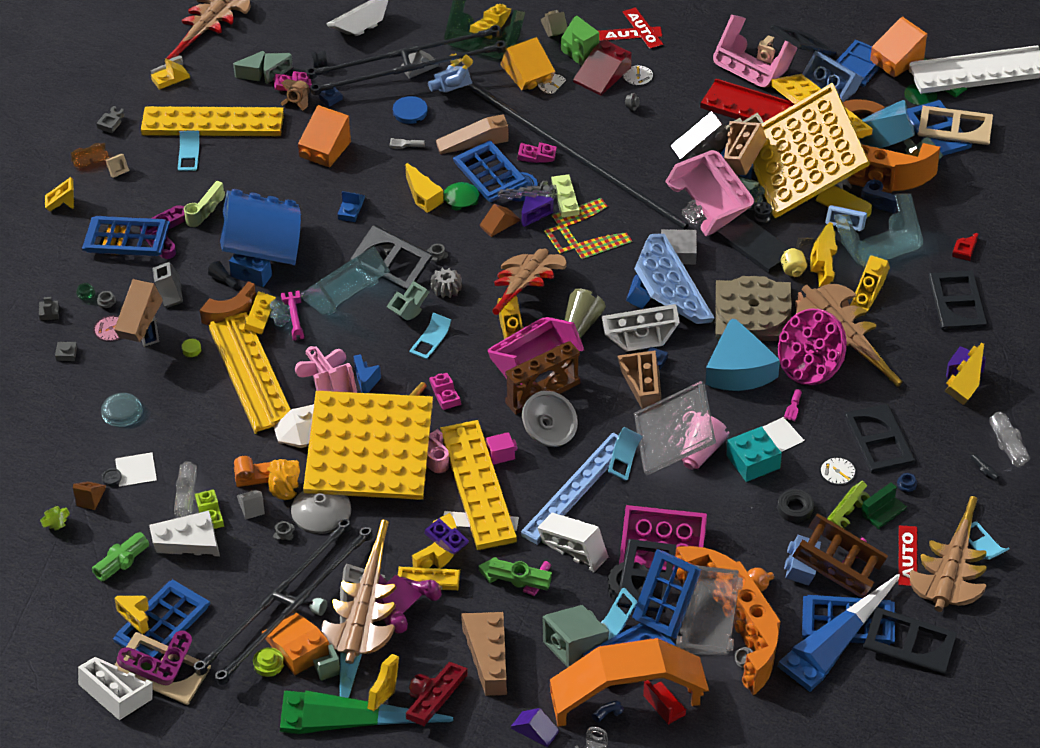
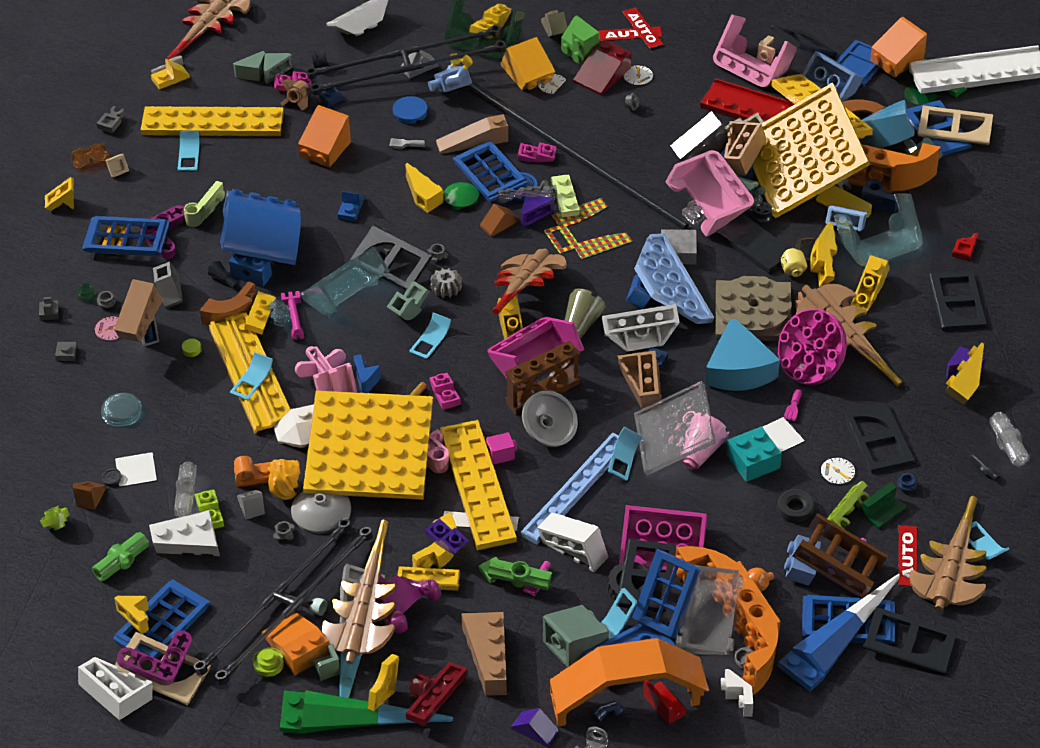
none -> medium azure piece [230,352,273,400]
none -> white slope [721,669,753,717]

